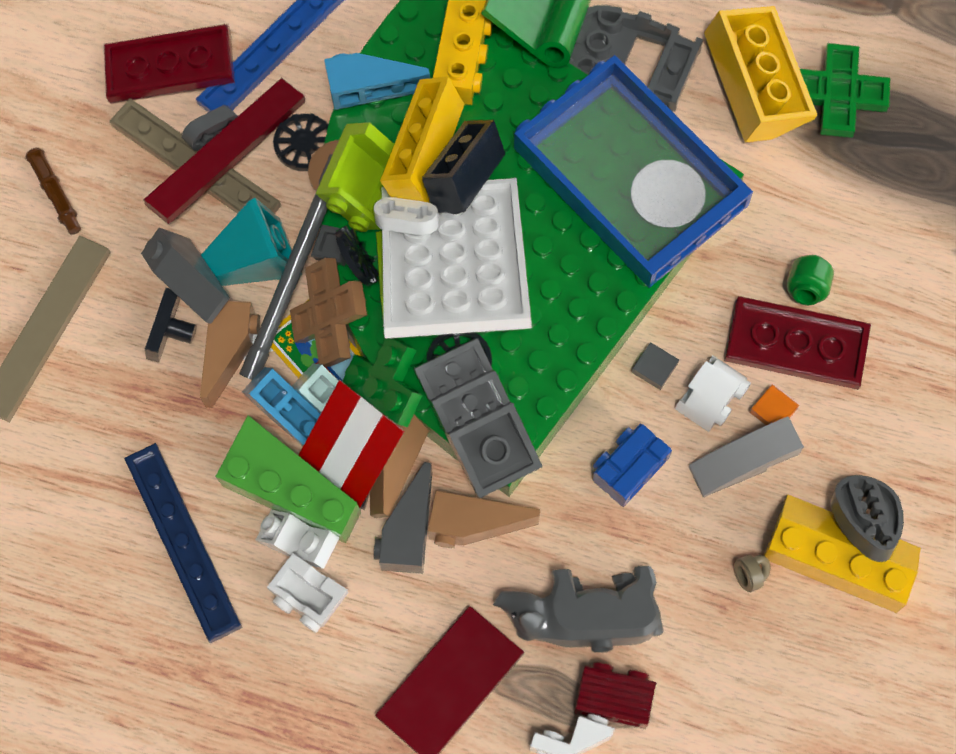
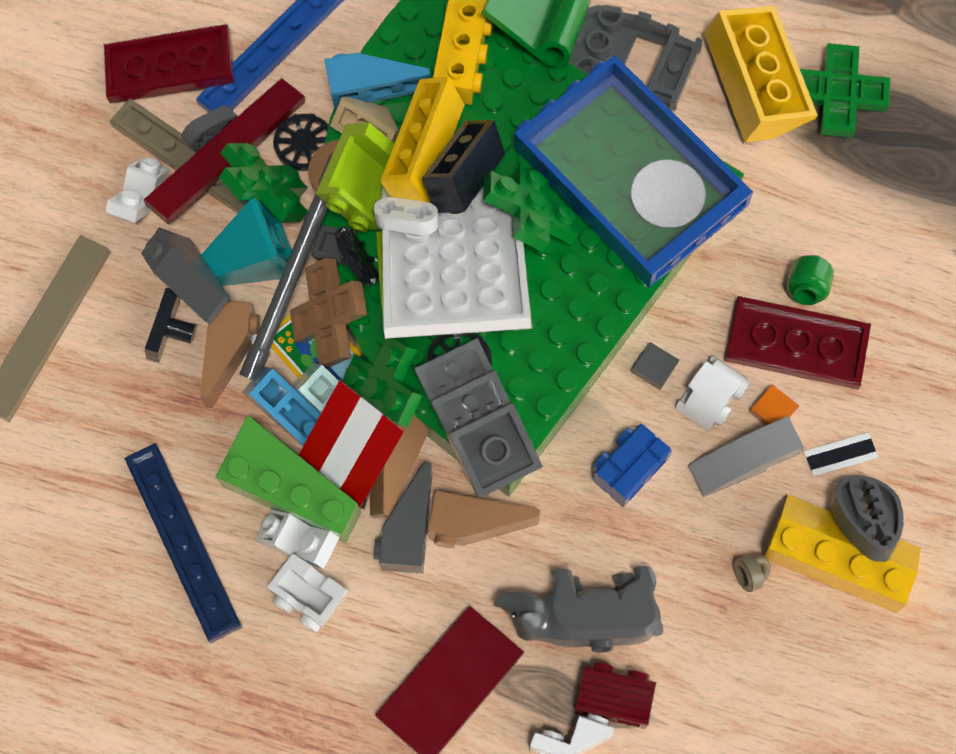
reddish brown piece [25,148,81,235] -> none
none -> white slope [105,158,171,223]
none -> green plate [219,143,308,223]
none -> tan slope [330,96,399,142]
none -> green plate [483,165,578,252]
none -> sticker [804,432,879,477]

